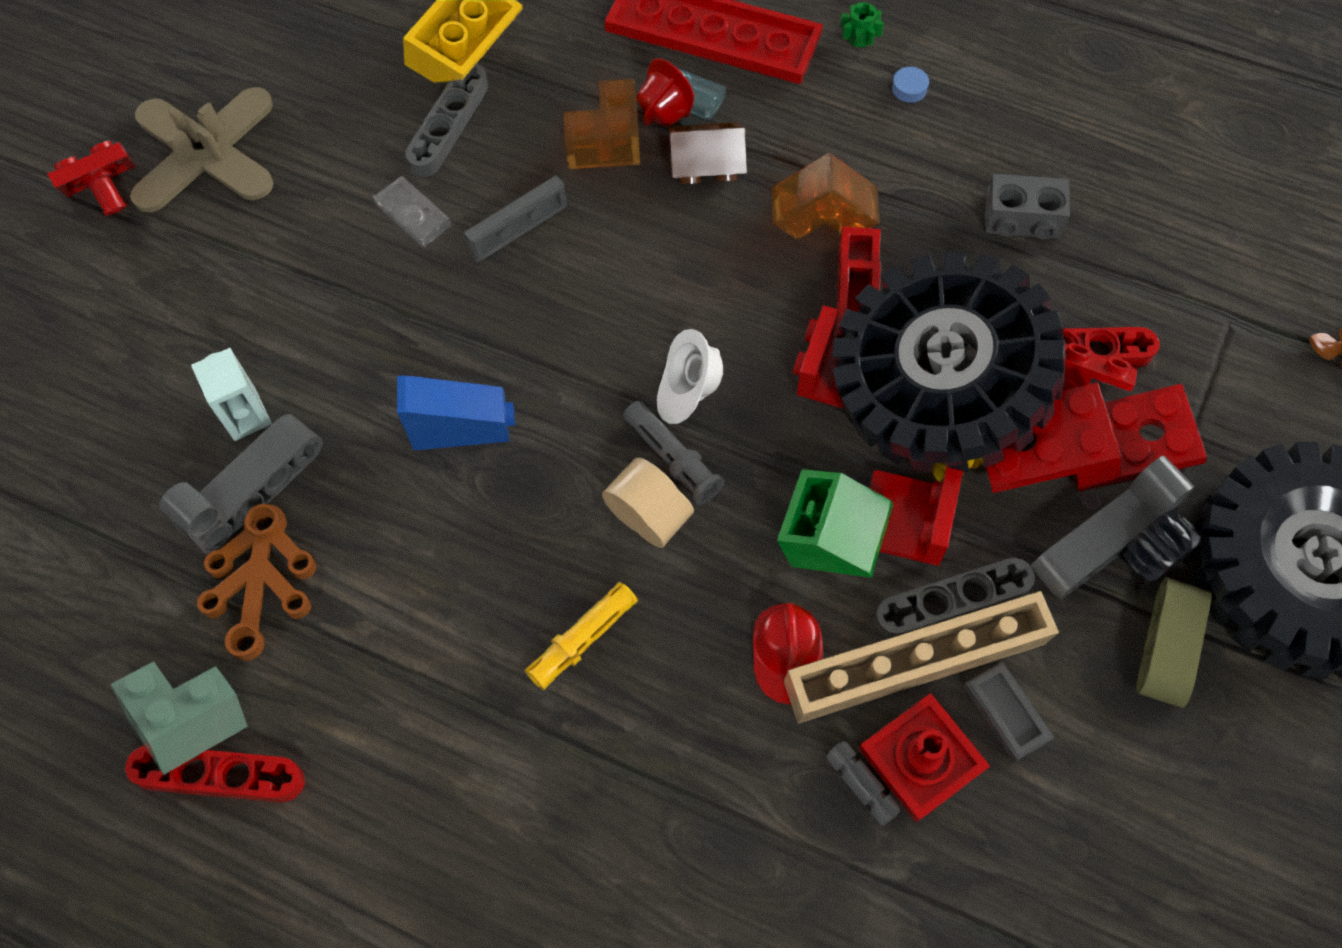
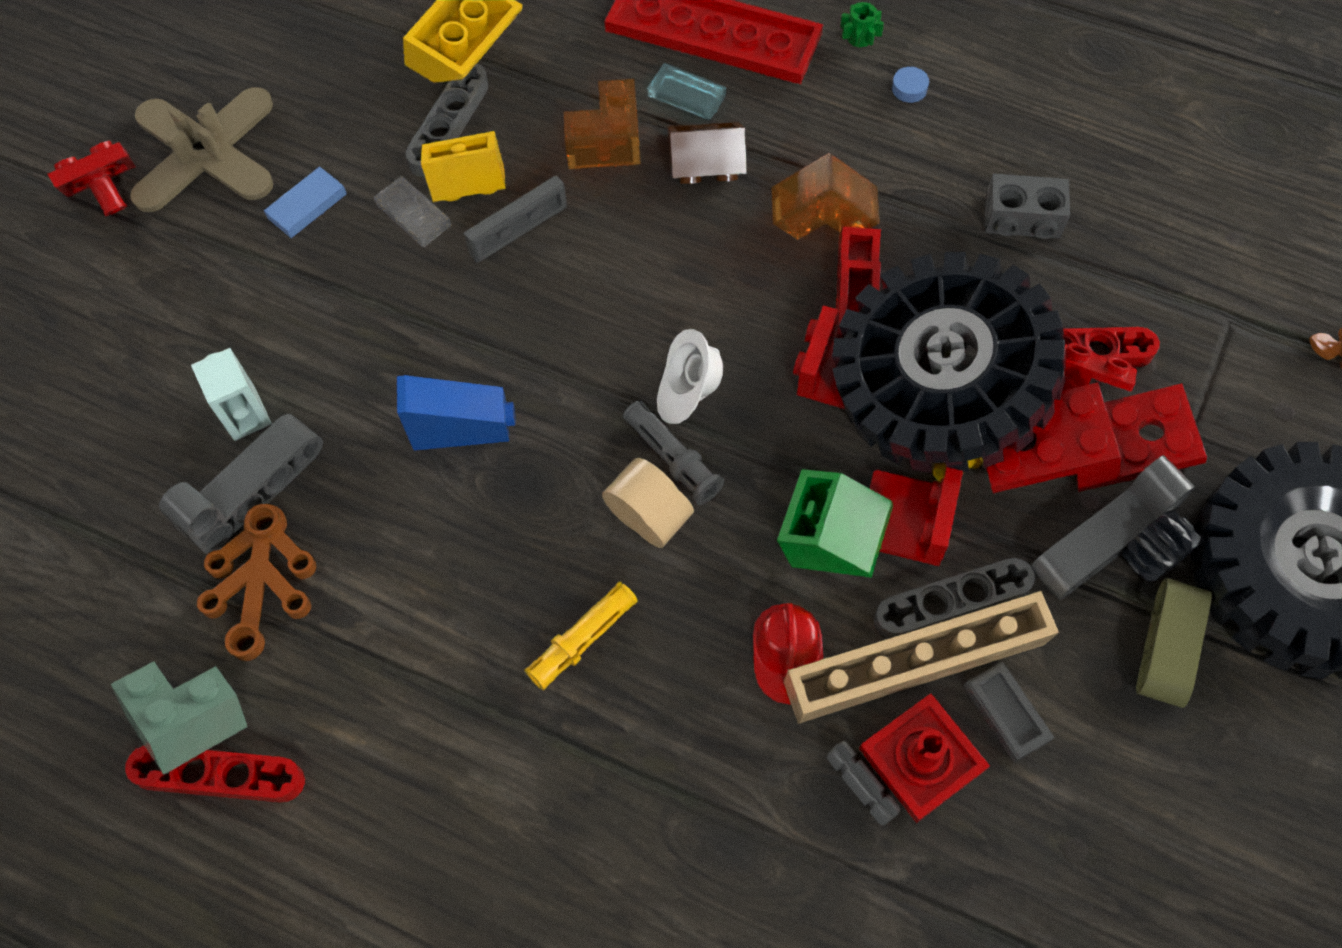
red piece [636,58,694,128] -> none
none -> medium blue tile [264,167,347,238]
none -> yellow brick [421,131,505,202]

